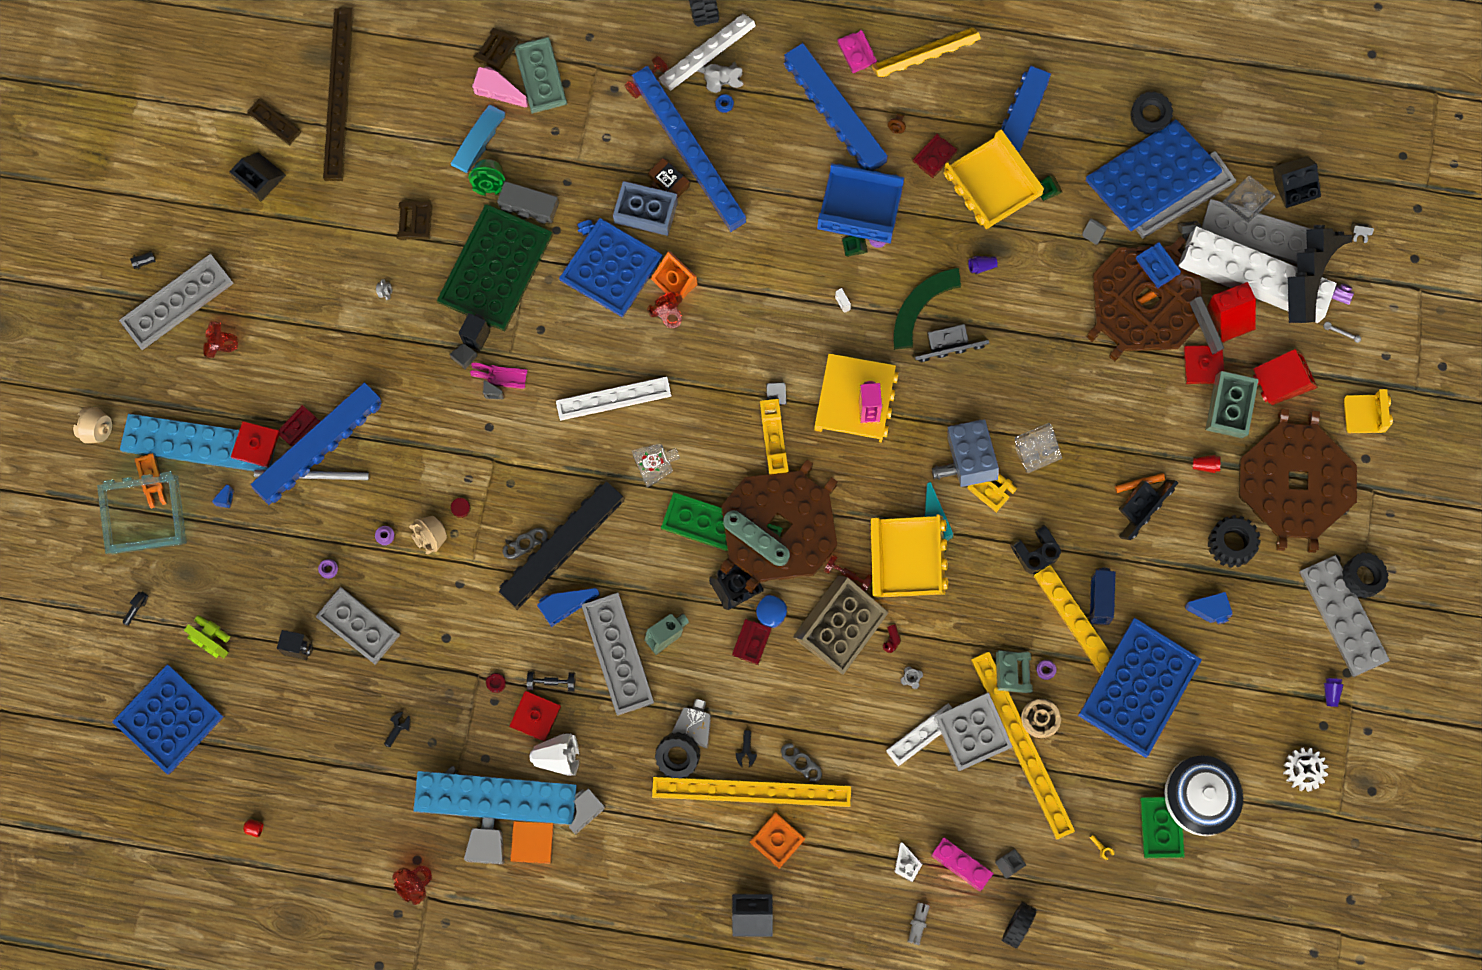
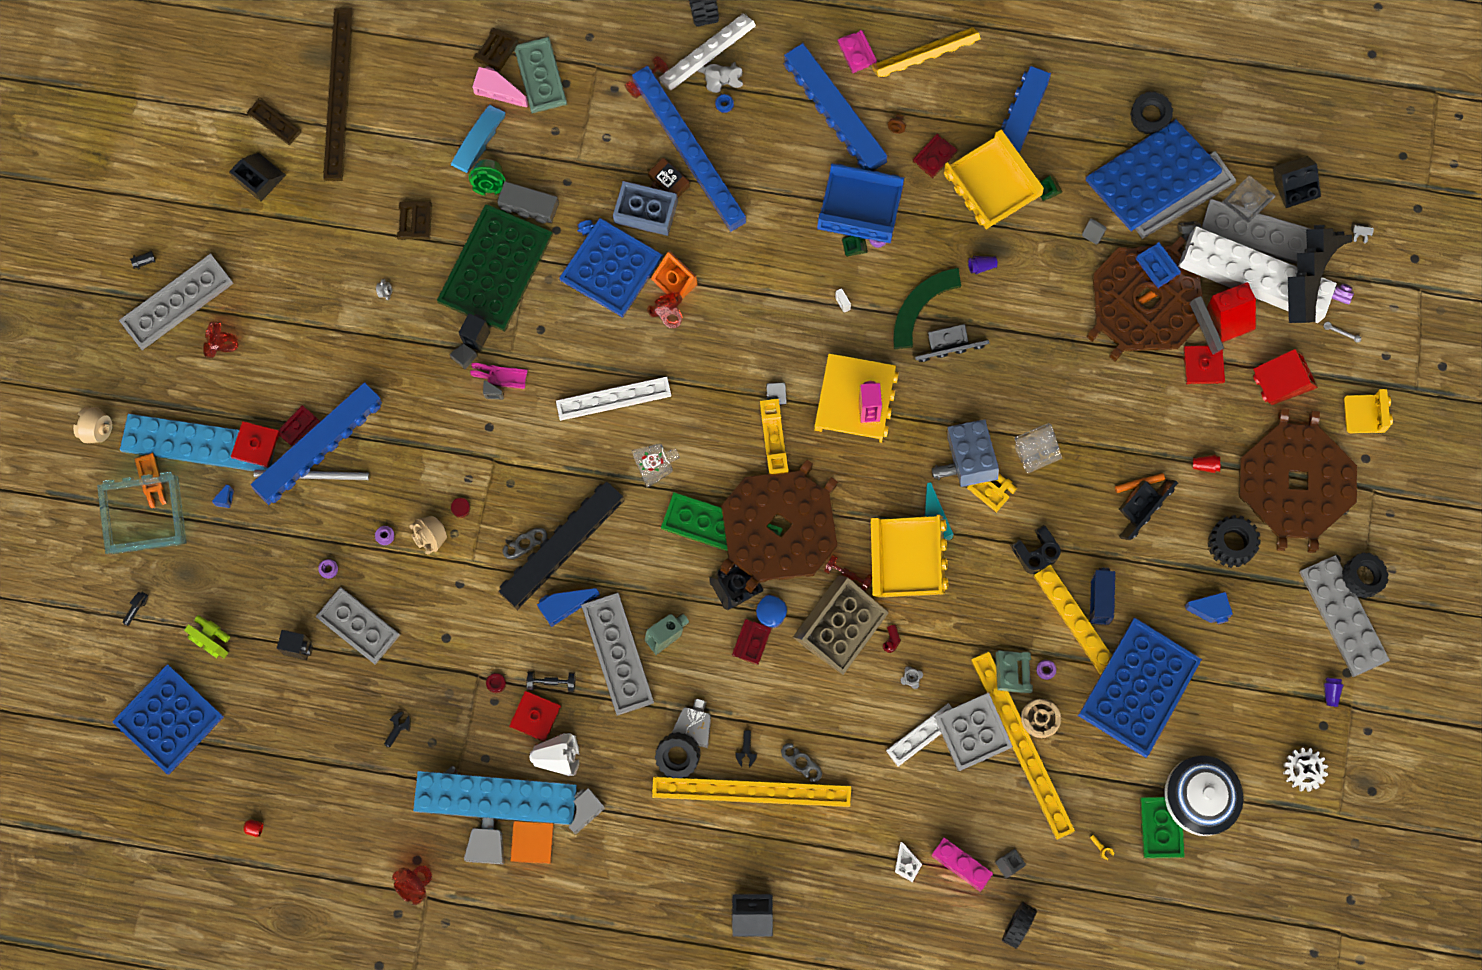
sand green plate [723,511,790,566] -> none
orange tile [749,812,806,869] -> none
light grey pin [907,903,930,945] -> none
sand green brick [1205,371,1259,438] -> none

